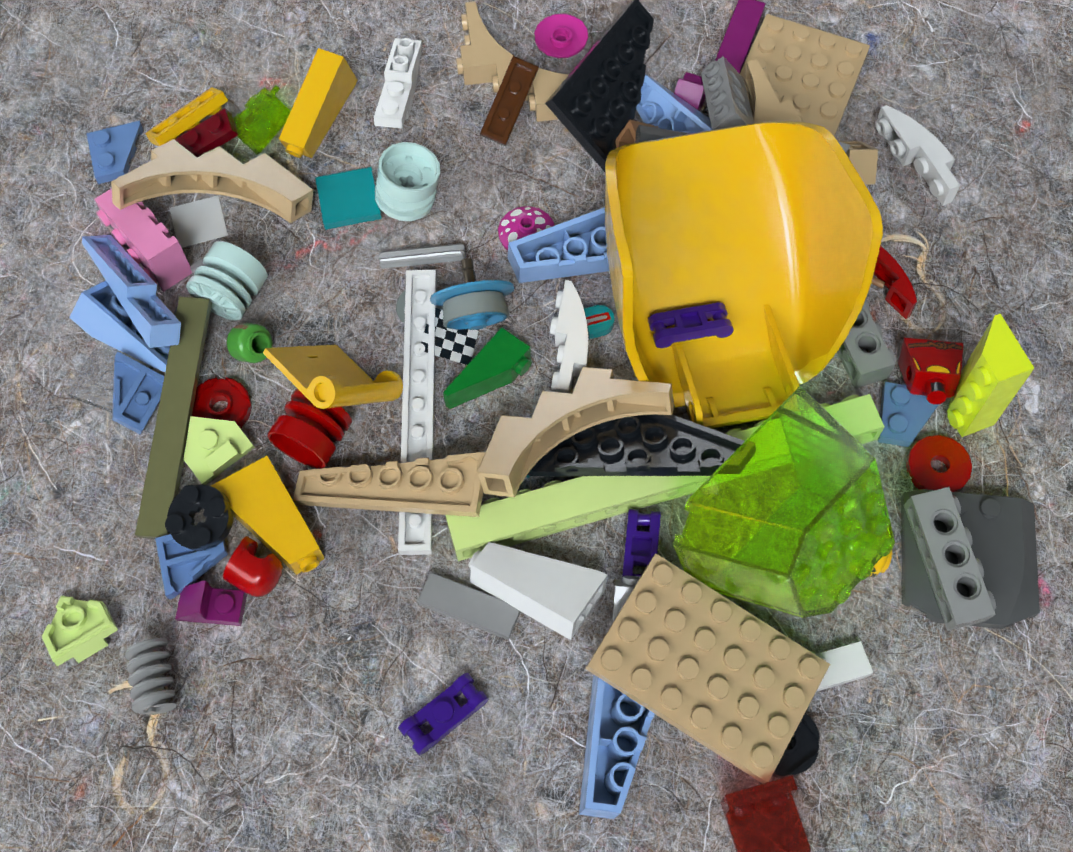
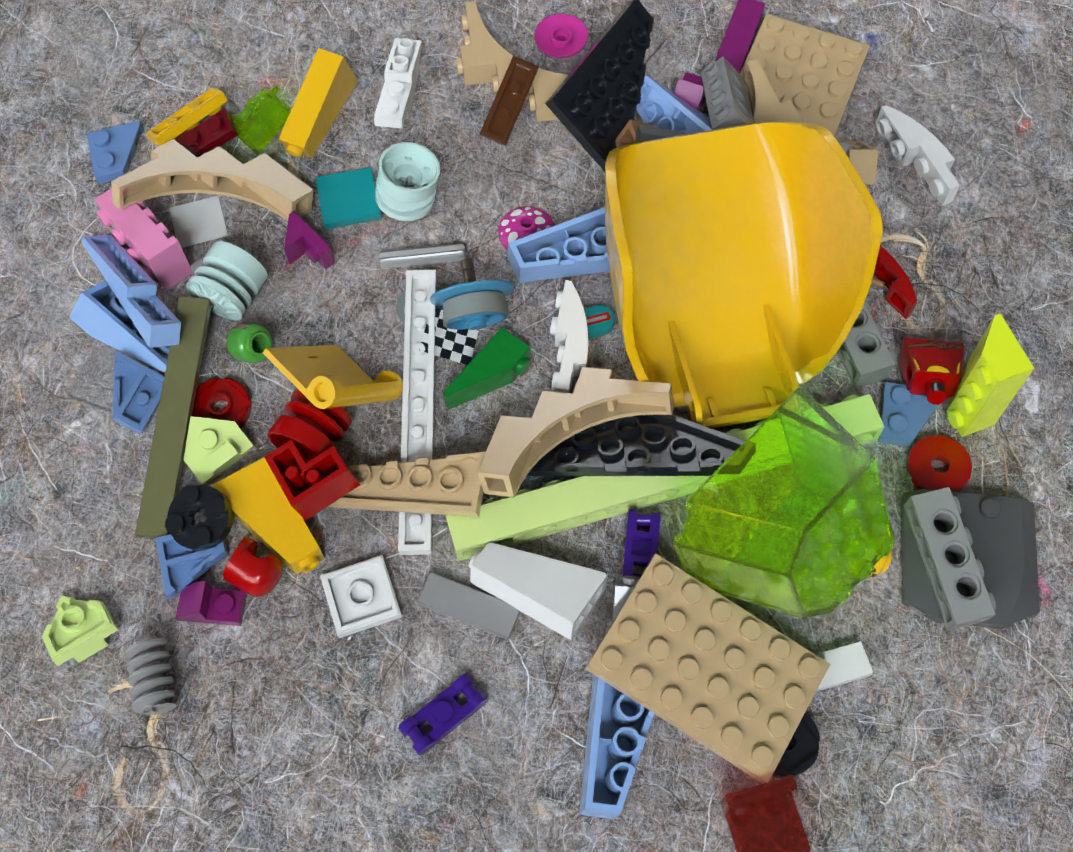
dark purple plate [648,303,734,348] -> none
none -> red brick [264,439,361,520]
none -> magenta slope [284,211,335,269]
none -> white tile [320,555,402,638]

